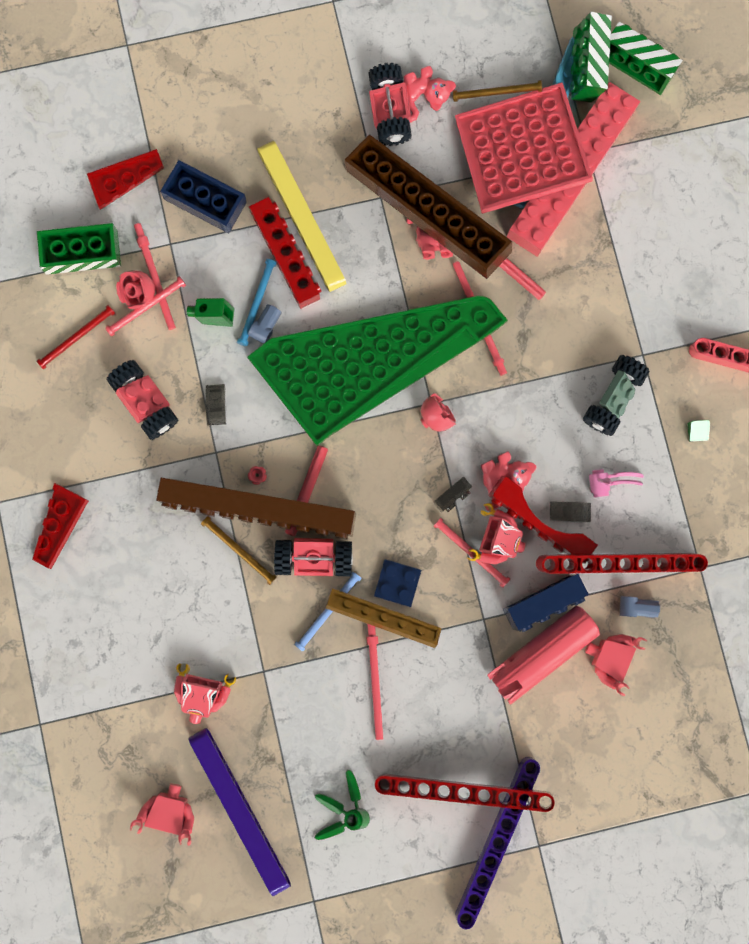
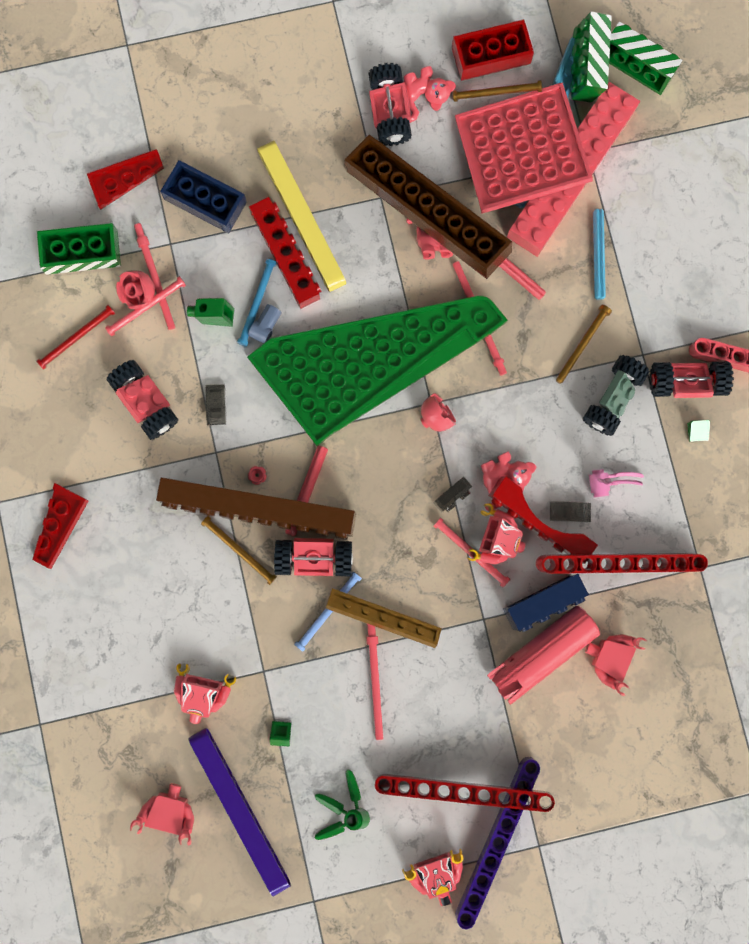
dark blue plate [374,559,422,607] -> none
sand blue piece [619,596,660,618] -> none
none -> green slope [270,721,292,747]
none -> coral torso [402,849,463,906]
none -> red brick [451,19,534,81]
none -> pearl gold bar [556,304,612,384]
none -> medium azure axle [593,209,606,300]
none -> plate [649,361,734,398]

